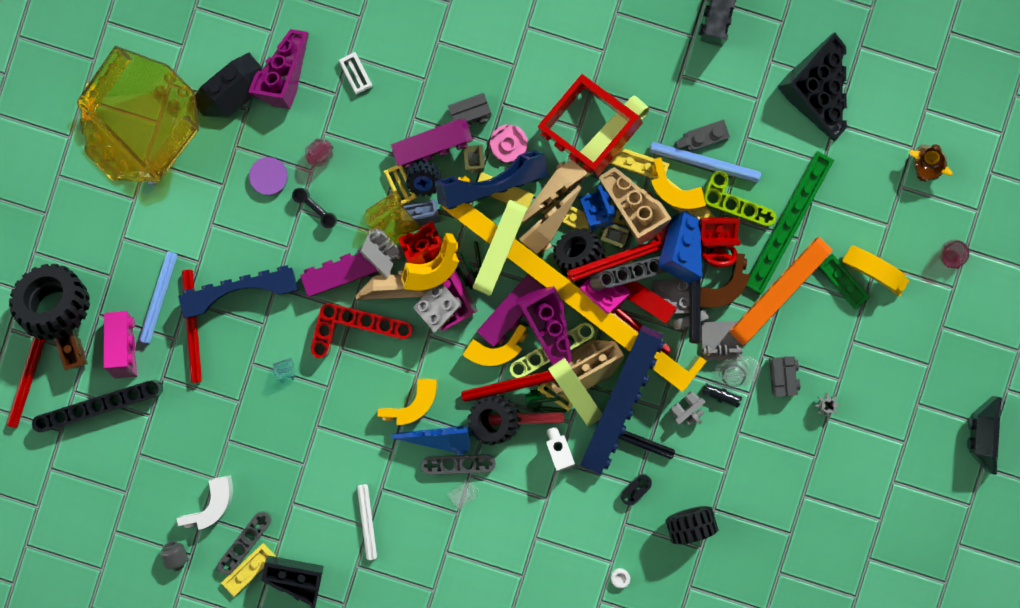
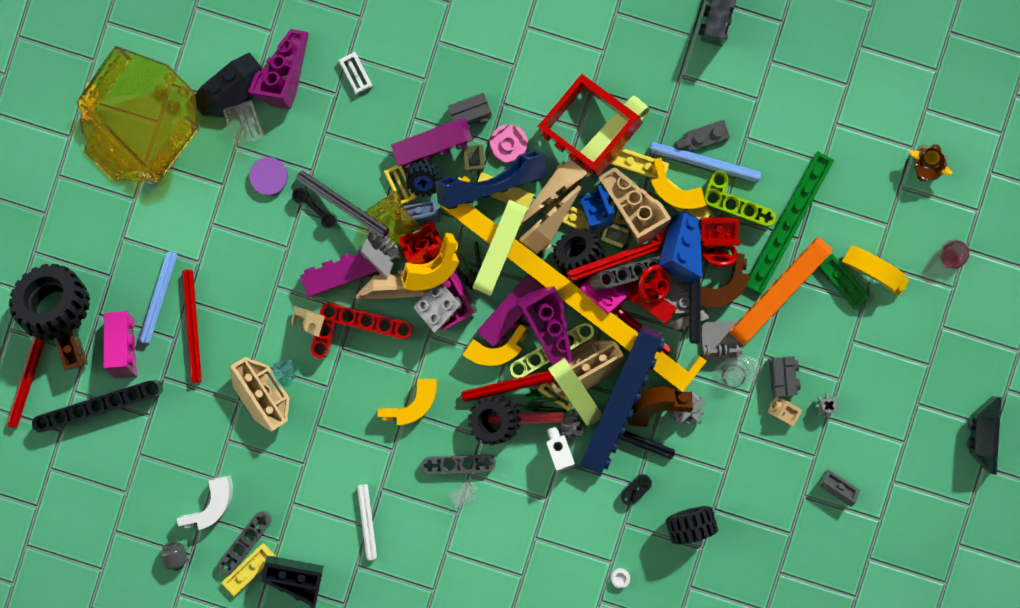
dark blue arch [178,265,299,318] -> none
clear pink head [304,138,333,167] -> none
blue wedge [391,426,471,455] -> none
black pin [702,383,742,408] -> none
black slope [777,32,847,141] -> none
none -> clear panel [223,100,264,145]
none -> tan wedge [229,357,290,432]
none -> tan hinge [292,306,325,337]
none -> black axle [297,171,389,238]
none -> dark grey gear [560,415,584,440]
none -> reddish brown arch [628,386,693,427]
none -> red piece [638,265,671,303]
none -> tan bracket [767,397,803,427]
none -> dark grey plate [819,469,860,507]

